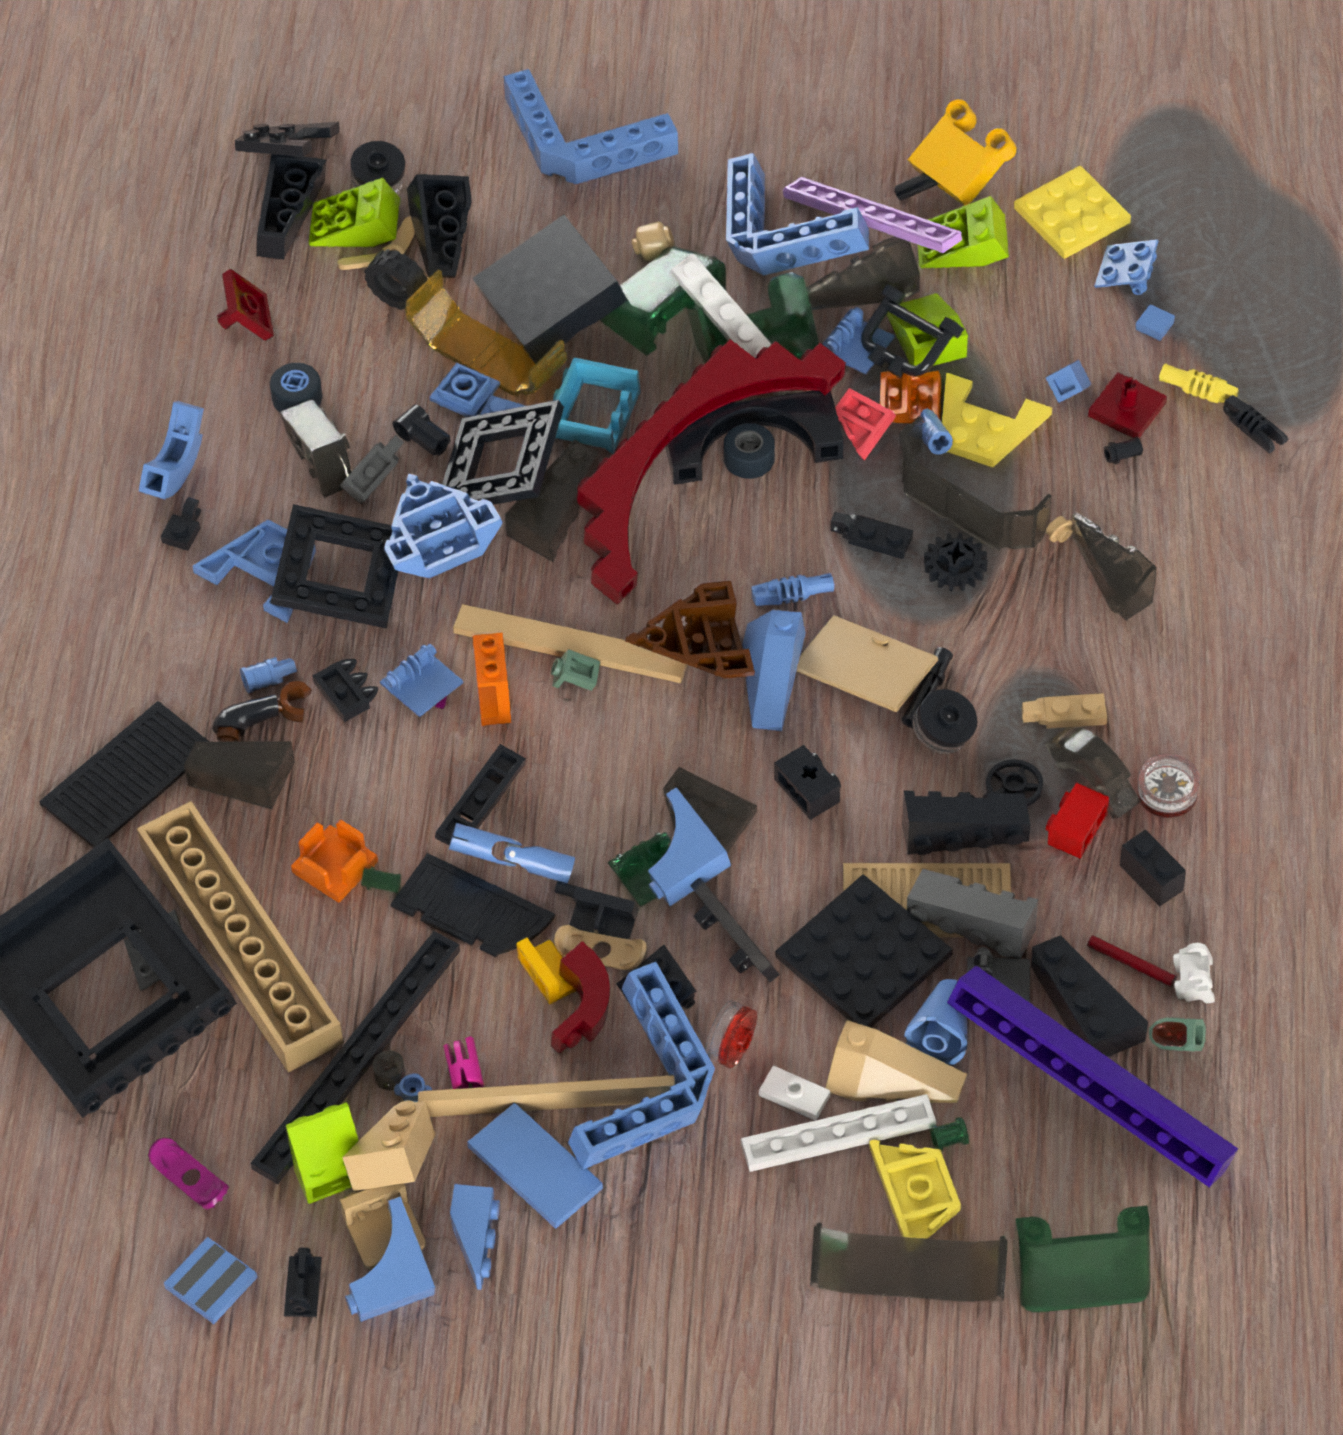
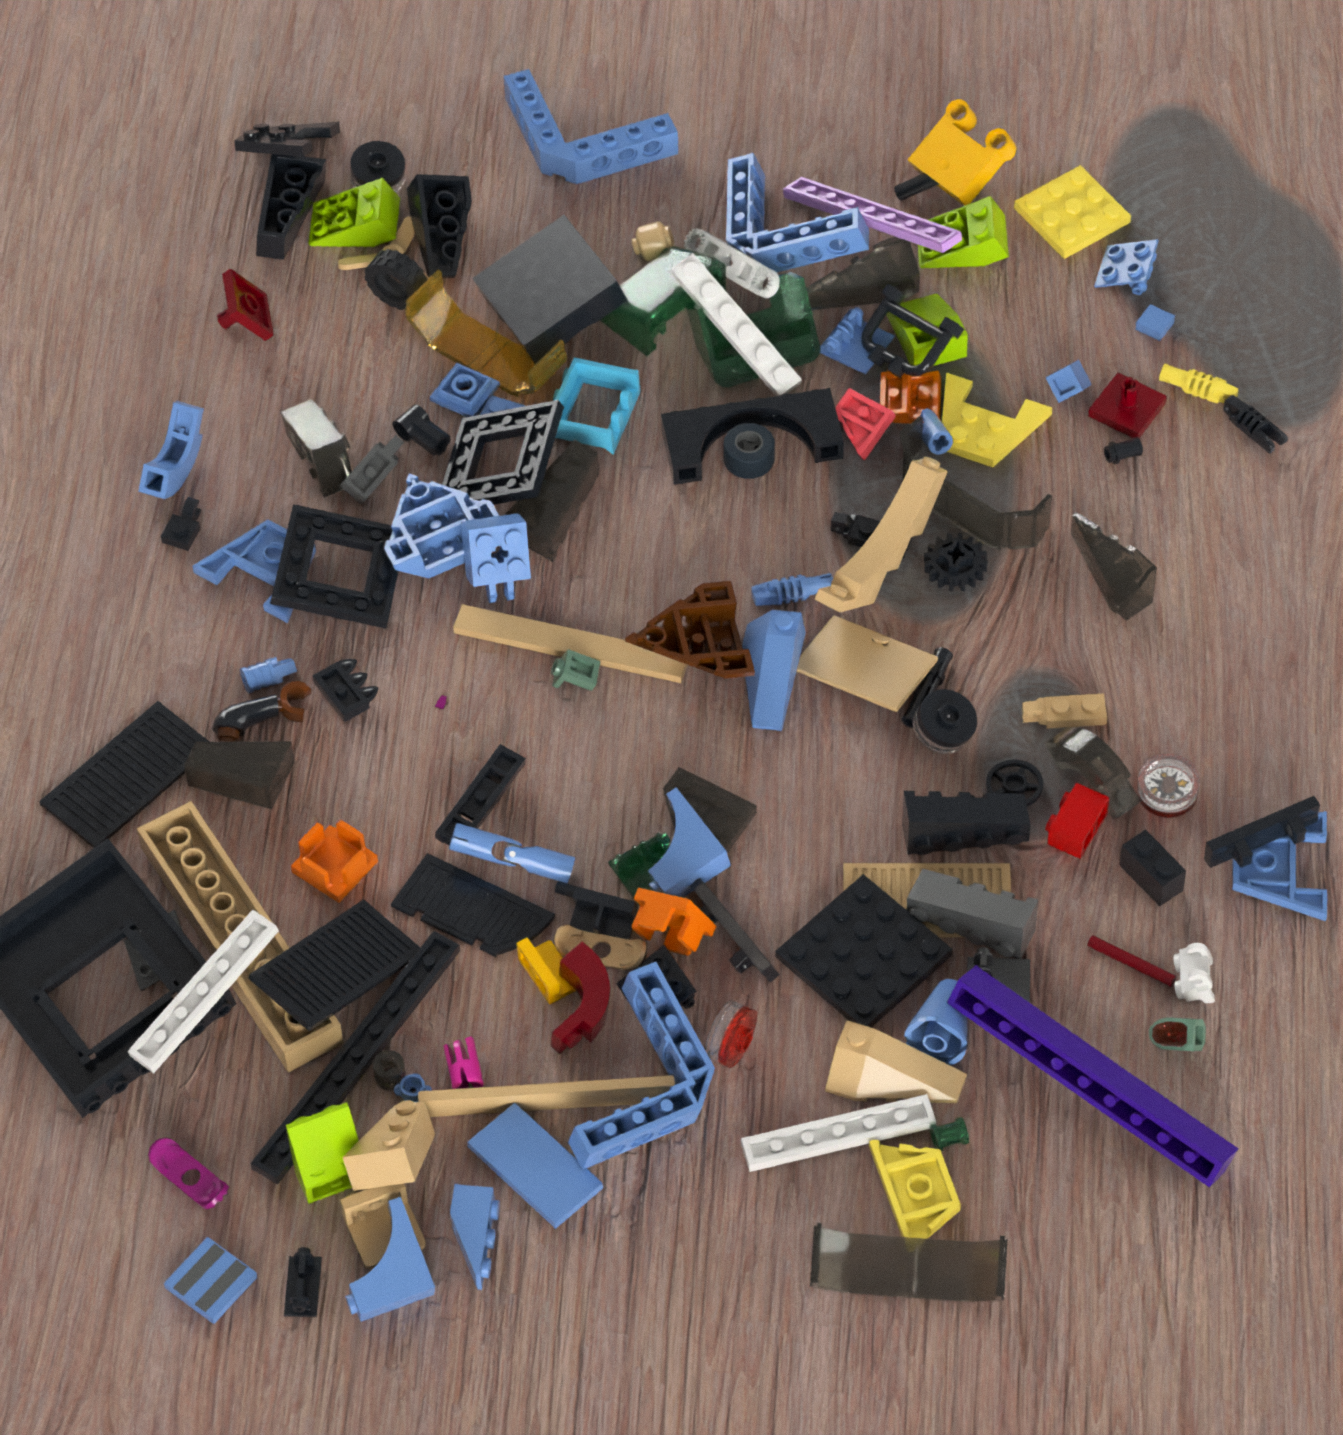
black wheel [270,362,323,417] -> none
clear green pin [361,866,402,894] -> none
medium blue hinge [380,644,464,717] -> none
orange panel [473,632,512,726] -> none
dark red arch [577,339,846,605] -> none
white plate [759,1066,830,1121] -> none
black brick [774,745,841,820] -> none
clear green windscreen [1012,1205,1151,1313] -> none
black wedge [1031,935,1148,1057] -> none
tan plate [1046,516,1073,543] -> none
none -> white plate [127,910,279,1074]
none -> black window [248,899,420,1031]
none -> medium blue hinge [461,513,531,603]
none -> orange panel [632,888,716,956]
none -> white piece [684,228,780,298]
none -> tan arch [814,457,948,612]
none -> black hinge [1204,796,1320,868]
none -> medium blue wing [1232,811,1327,921]

